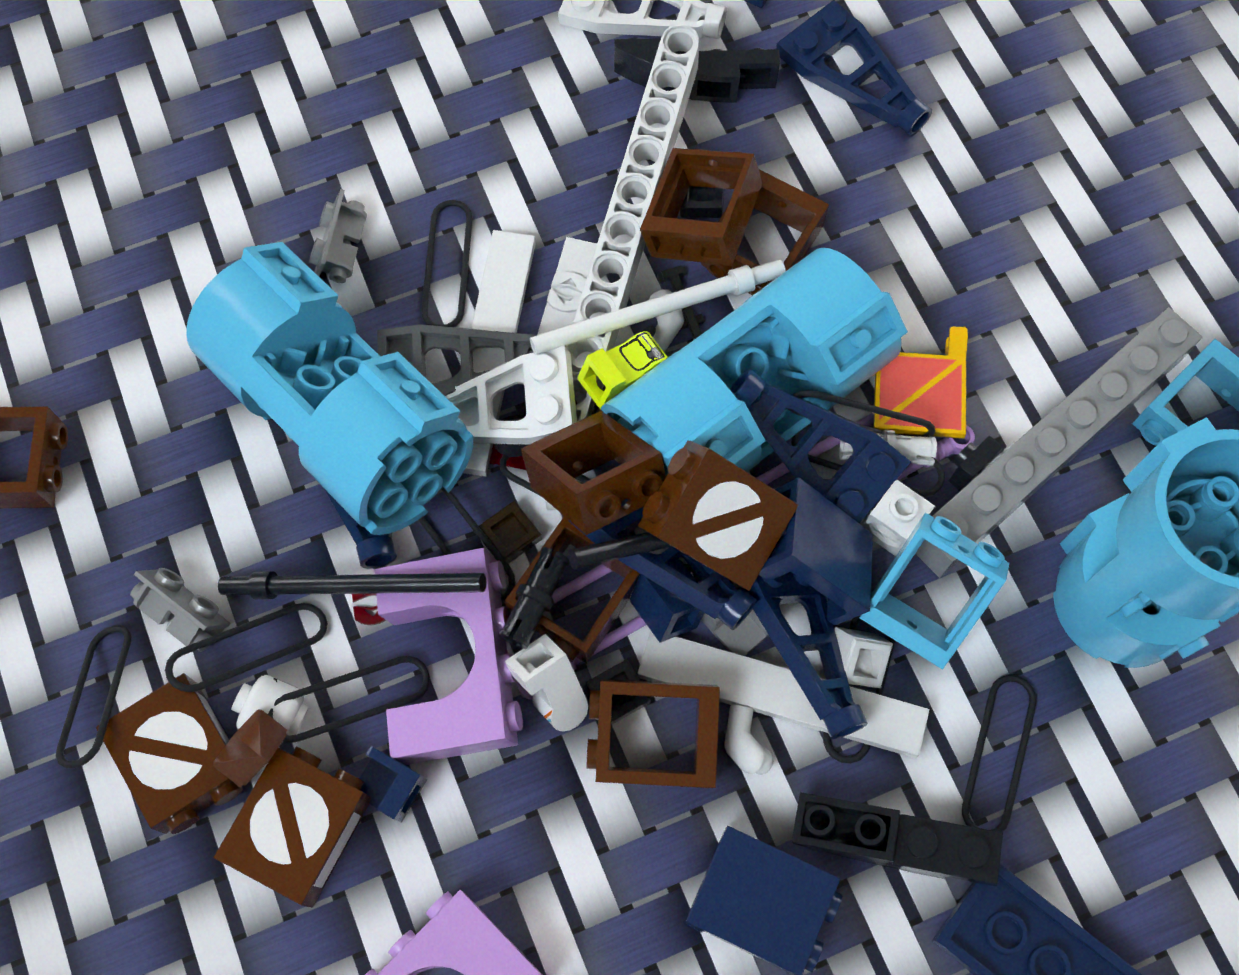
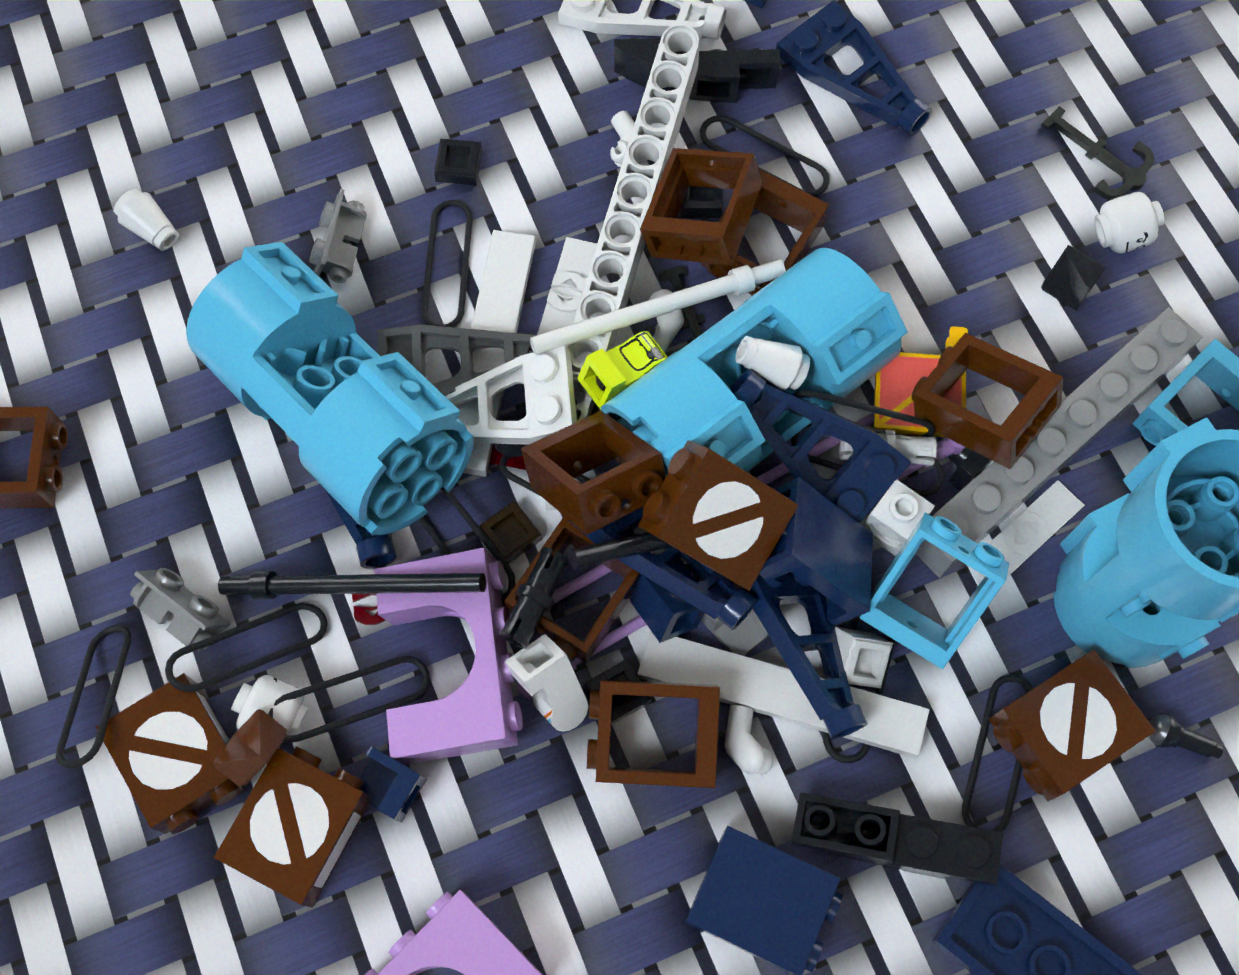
none -> white cone [114,189,179,251]
none -> black tile [434,138,482,186]
none -> white arm [610,111,635,167]
none -> black piece [700,115,830,197]
none -> white cone [735,336,810,390]
none -> reddish brown window [912,333,1063,469]
none -> white piece [977,480,1085,578]
none -> reddish brown brick [989,649,1156,802]
none -> pearl dark grey piece [1041,106,1154,200]
none -> black slope [1041,245,1106,311]
none -> white head [1094,192,1165,254]
none -> black piece [1148,714,1224,758]

